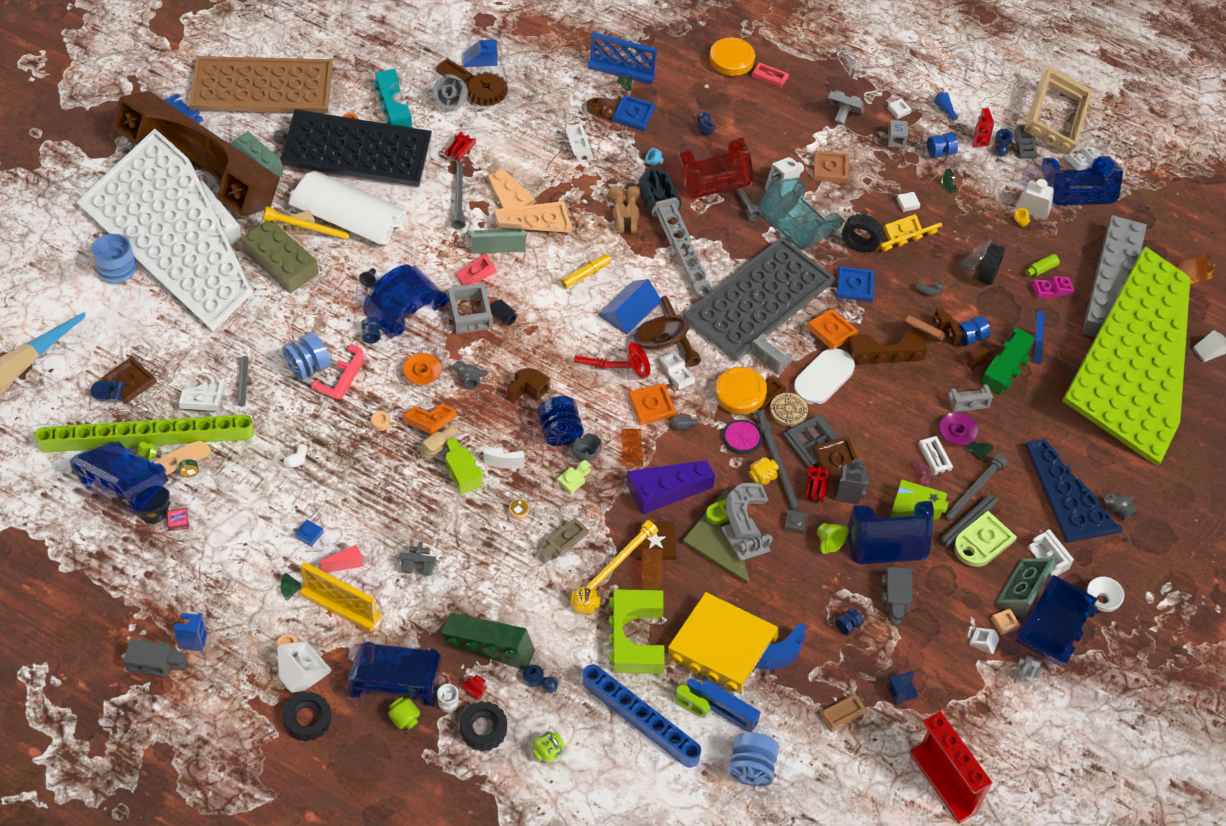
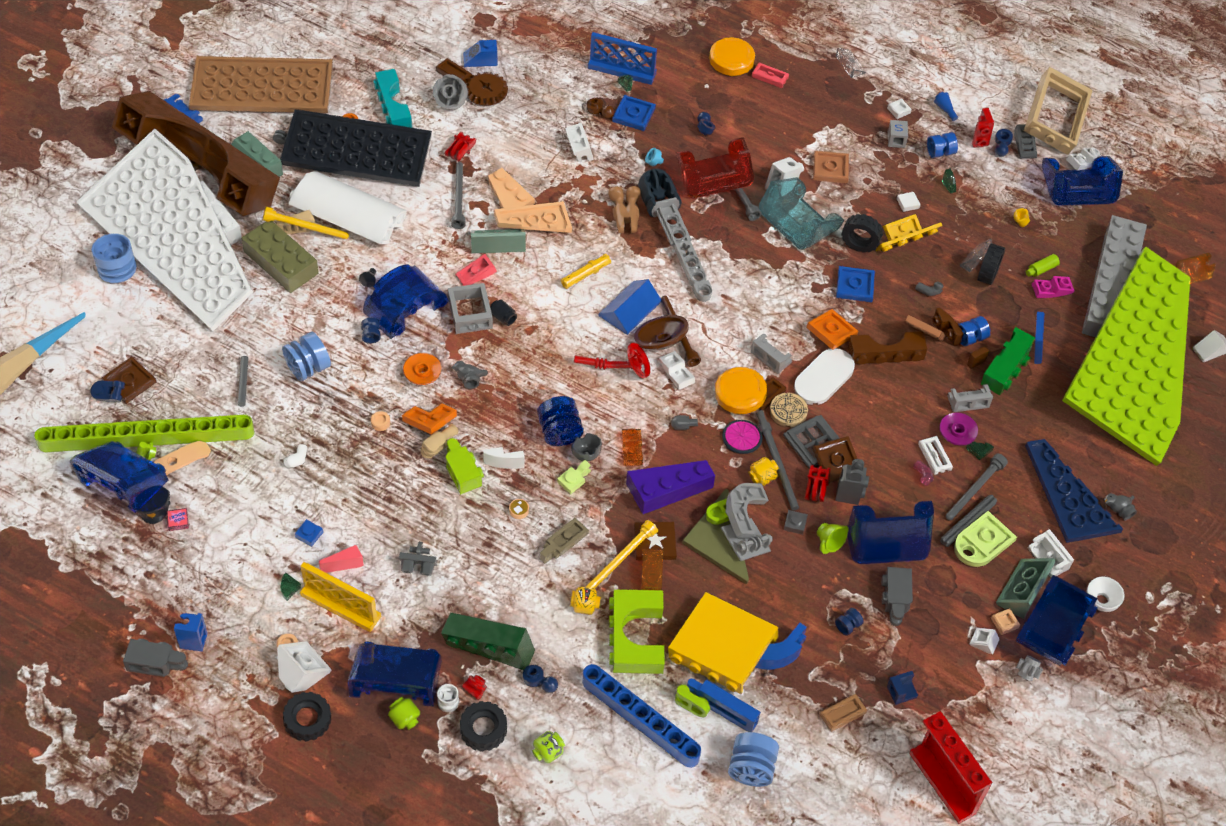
tile [178,459,199,478] -> none
white wing [179,379,225,411] -> none
coral piece [311,344,364,399] -> none
reddish brown brick [507,368,550,403] -> none
orange tile [628,383,676,425] -> none
dark grey plate [683,237,835,361] -> none
light grey plate [828,90,864,124] -> none
lime slope [889,480,949,522] -> none
white torso [1015,179,1054,220] -> none

